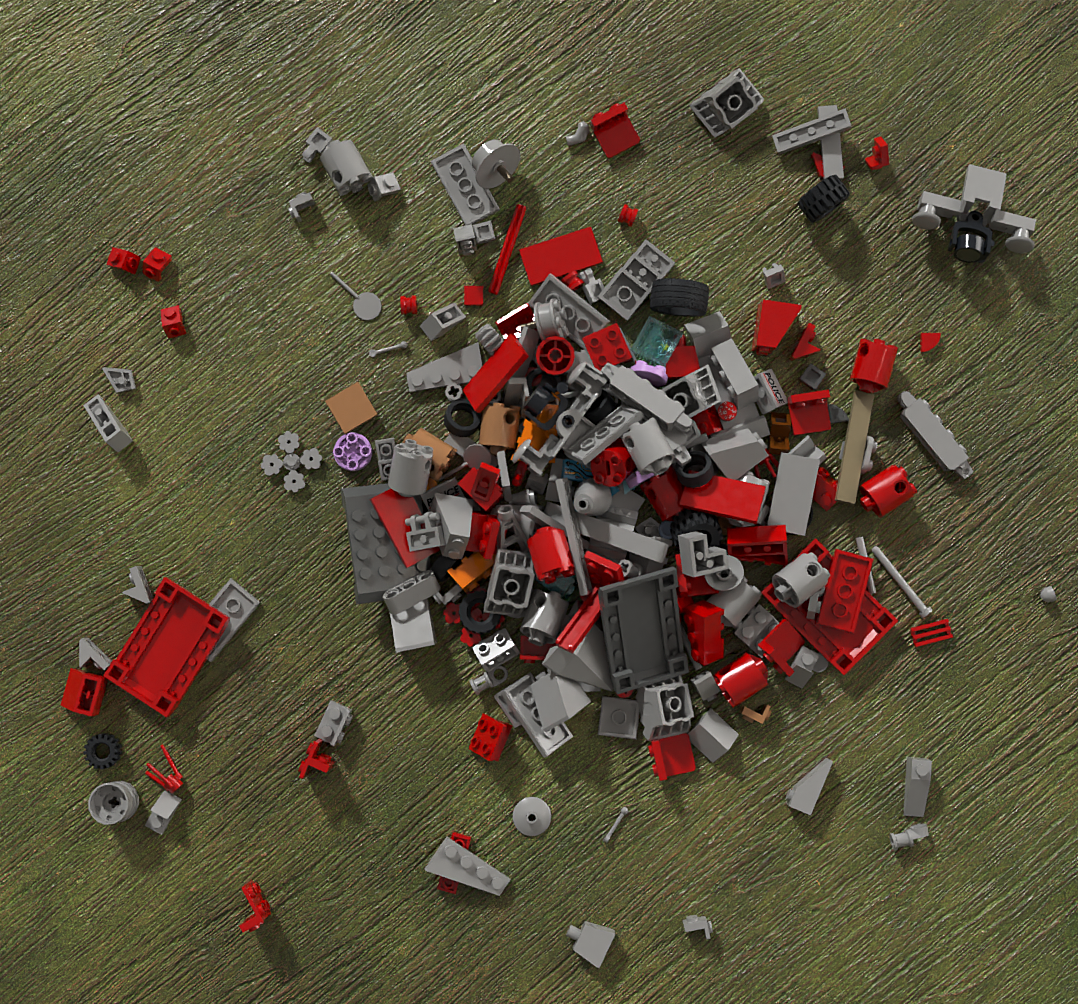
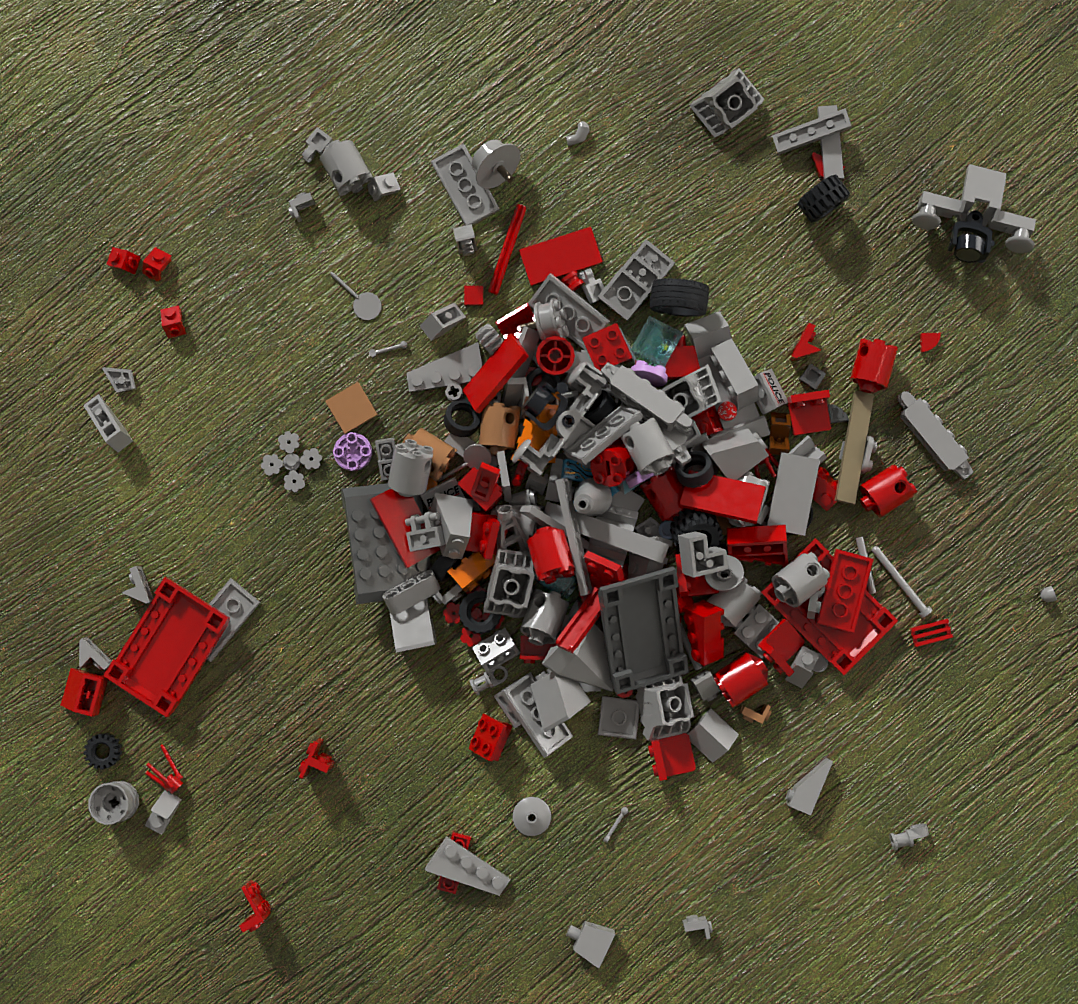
light grey bracket [314,700,353,747] -> none
red wheel [400,295,417,315] -> none
light grey tile [473,221,496,245] -> none
red bracket [590,102,640,158] -> none
red wheel [617,204,639,227] -> none
light grey bush [619,559,643,579] -> none
red slope [751,299,802,356] -> none
light grey tile [762,263,786,289] -> none
red bracket [865,136,889,170] -> none
light grey slope [903,757,932,817] -> none

